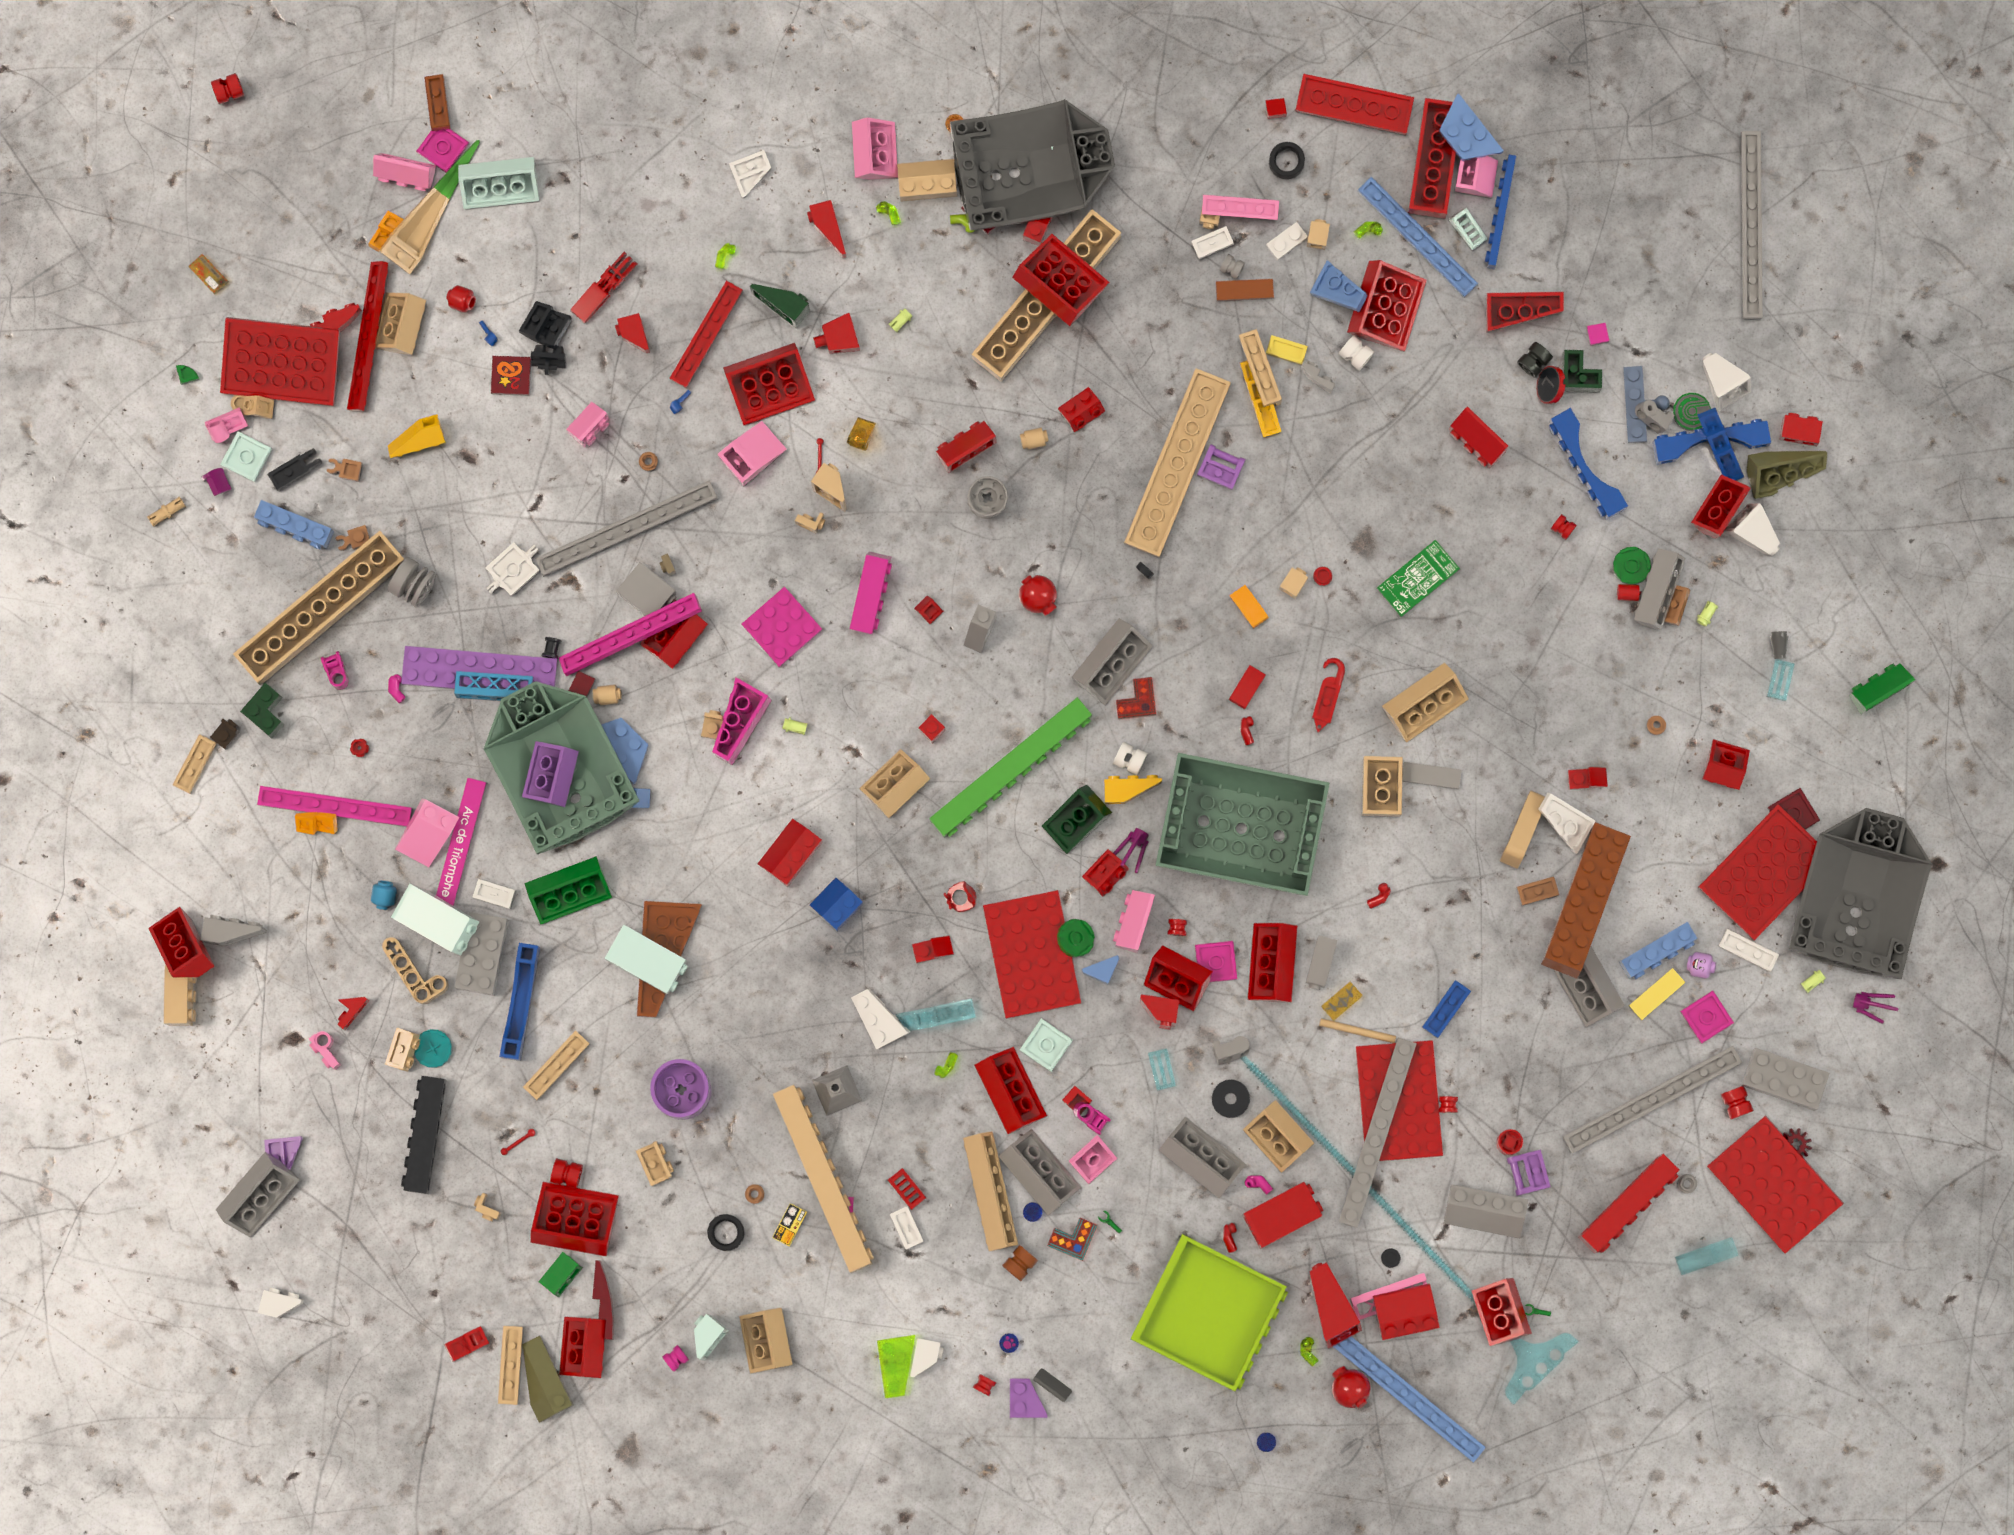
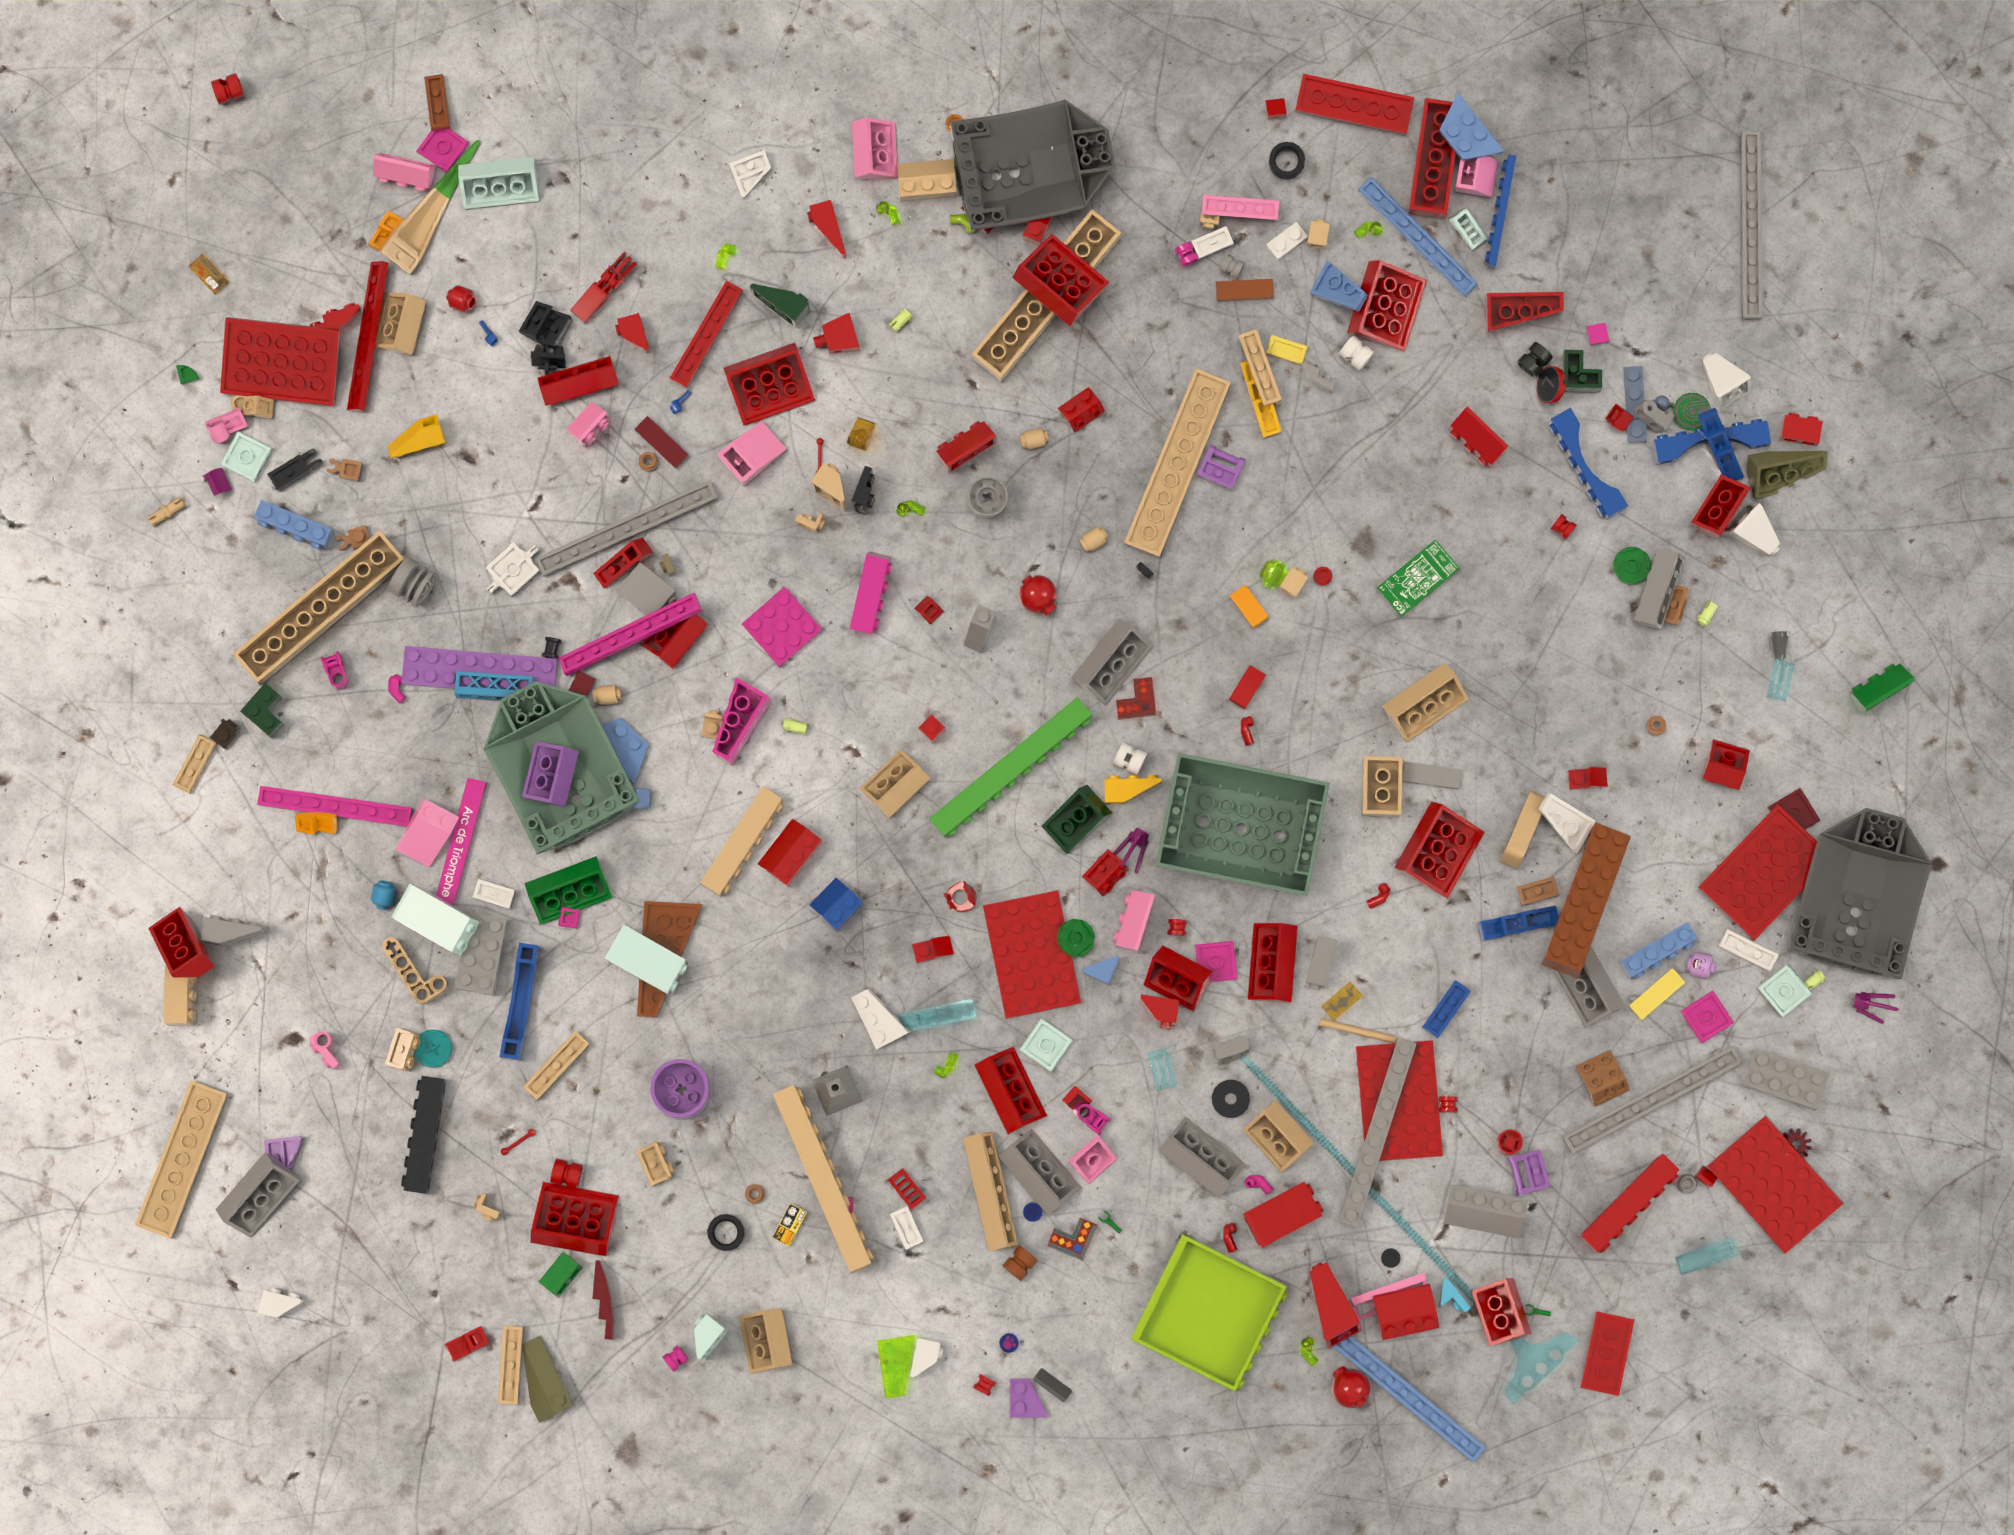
red slope [337,997,370,1031] -> none
red plate [350,738,369,757] -> none
dark red tile [491,356,531,396] -> none
red slope [559,1317,606,1378] -> none
clear blue tile [1257,1433,1276,1452] -> none
red plate [1312,658,1345,733] -> none
red piece [1617,584,1642,601] -> none
red wheel [1721,1086,1754,1120] -> none
none -> tan plate [135,1080,228,1239]
none -> red brick [537,356,619,406]
none -> dark pink tile [558,907,581,929]
none -> red slope [593,537,654,588]
none -> dark red tile [634,416,689,469]
none -> tan brick [700,786,784,897]
none -> black plate [851,466,875,515]
none -> clear neon green arm [896,500,926,516]
none -> tan brick [1079,526,1108,552]
none -> dark pink wheel [1174,242,1199,267]
none -> clear neon green head [1259,559,1287,588]
none -> red slope [1394,801,1485,899]
none -> medium azure slope [1439,1277,1471,1313]
none -> blue slope [1478,905,1559,941]
none -> medium nougat bracket [1576,1050,1630,1107]
none -> red plate [1580,1311,1635,1396]
none -> red slope [1605,404,1633,432]
none -> red slope [1695,1165,1717,1188]
none -> light aqua tile [1758,964,1813,1018]

